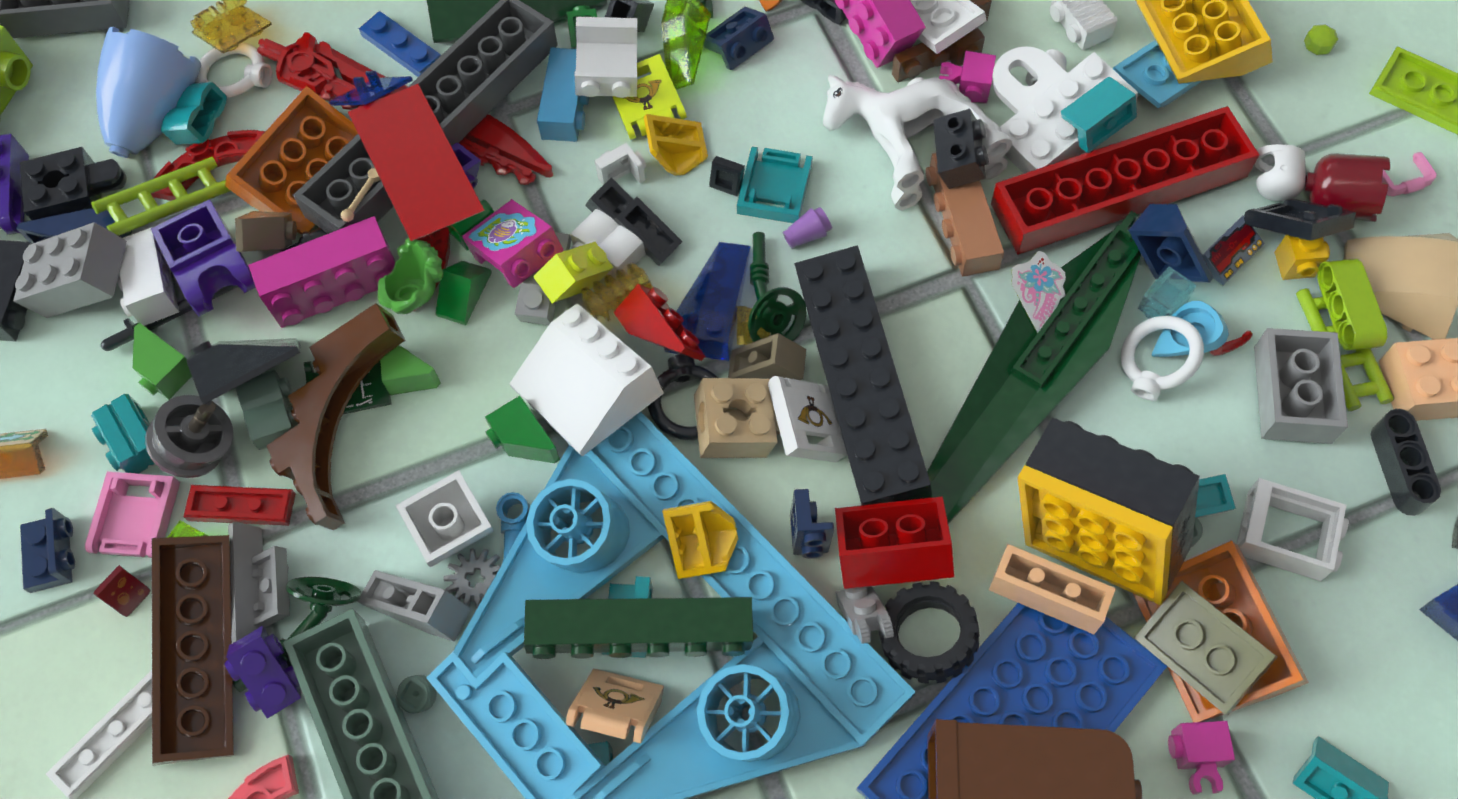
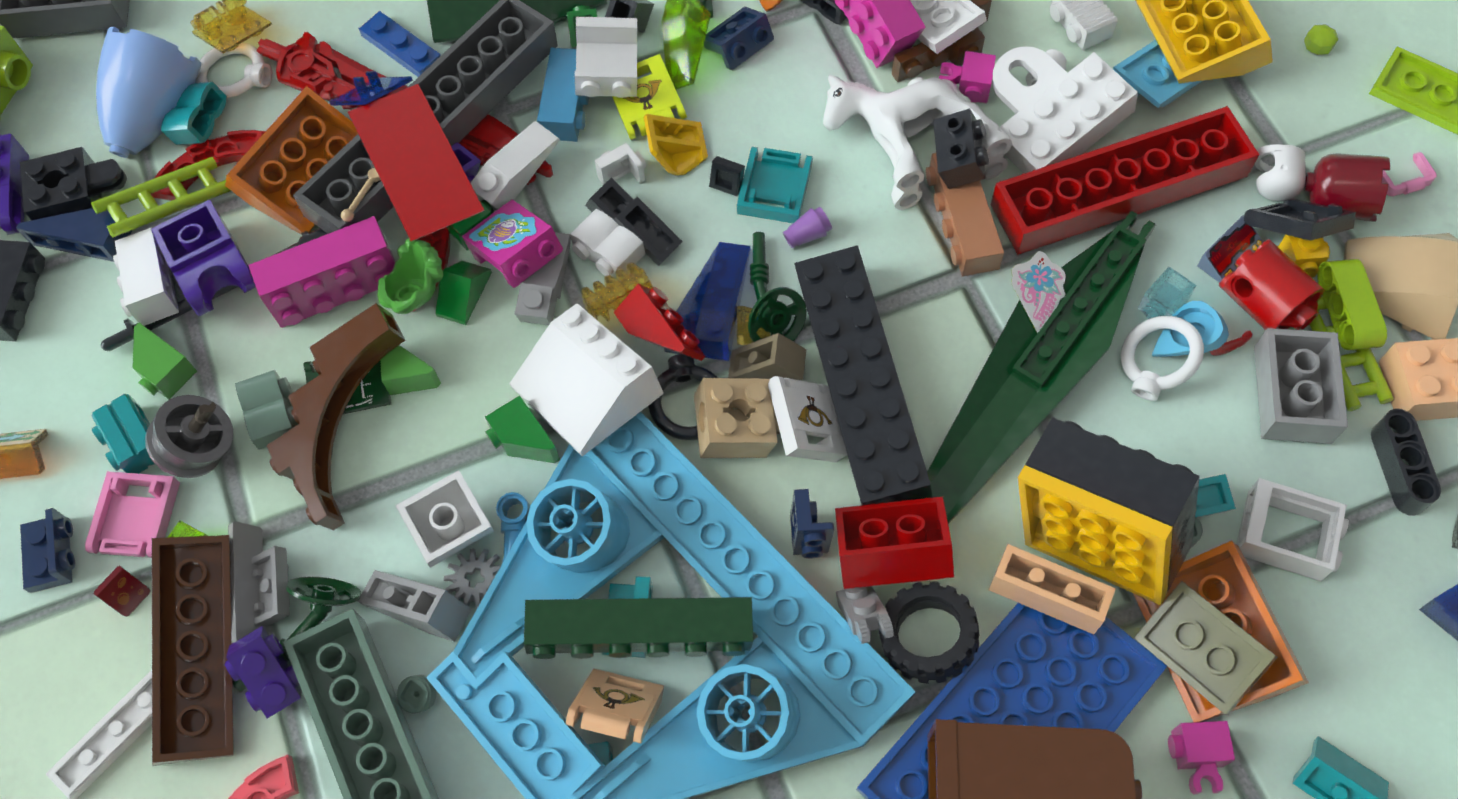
light grey brick [13,222,127,318] -> none
red tile [183,485,296,526] -> none
black slope [186,338,300,404] -> none
dark tan slope [235,211,297,252] -> none
neon yellow brick [533,242,614,303] -> none
yellow slope [662,501,738,579] -> none
teal panel [1061,77,1137,153] -> none
dark blue slope [1129,204,1213,283] -> none
none -> white slope [471,121,560,209]
none -> red cylinder [1218,239,1325,330]

